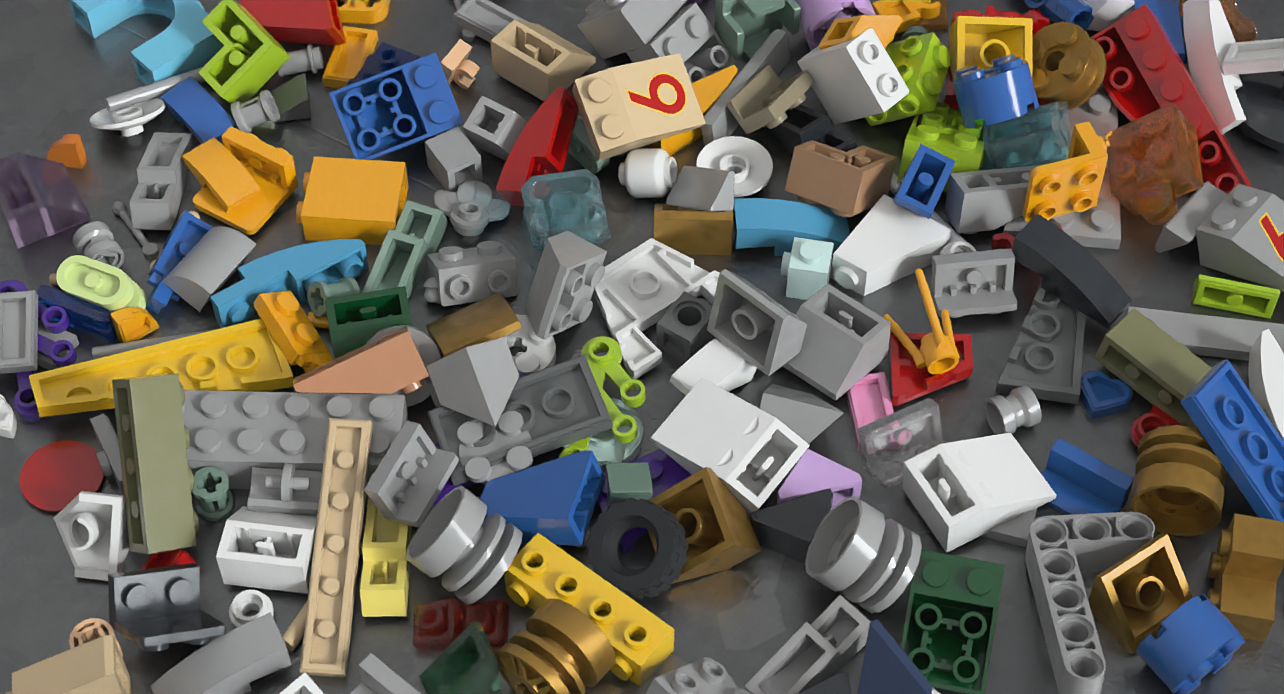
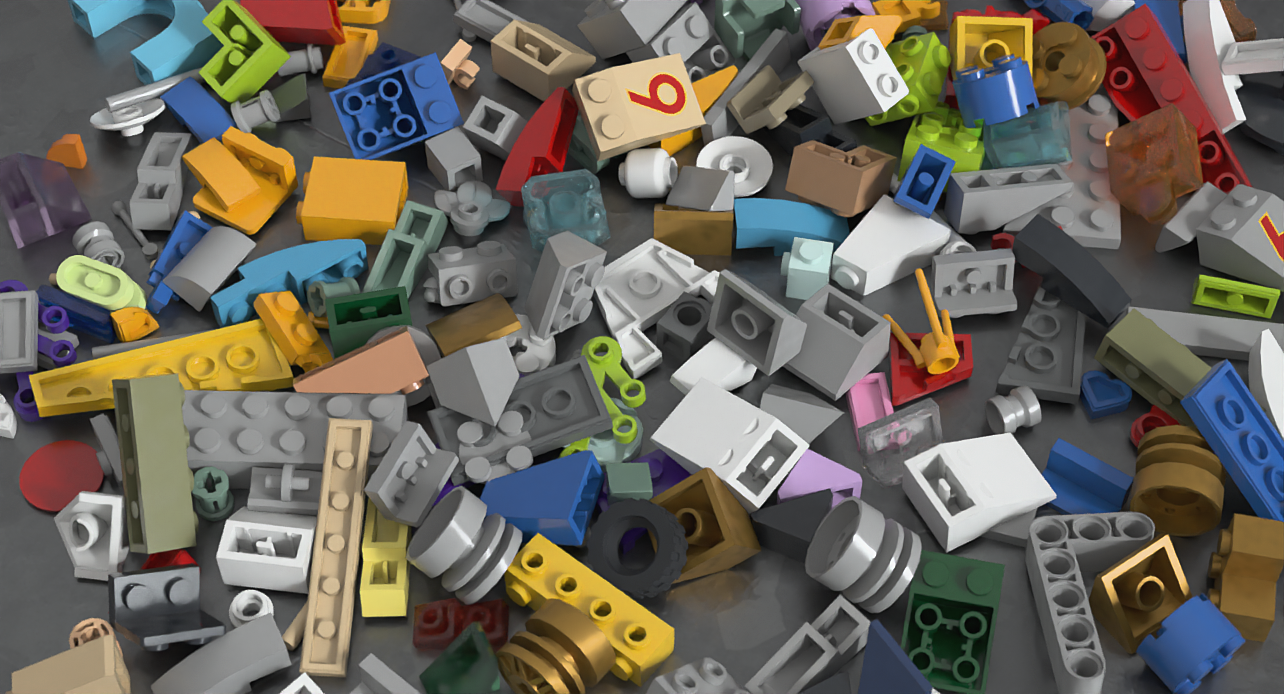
light orange bracket [1022,121,1108,223] -> none

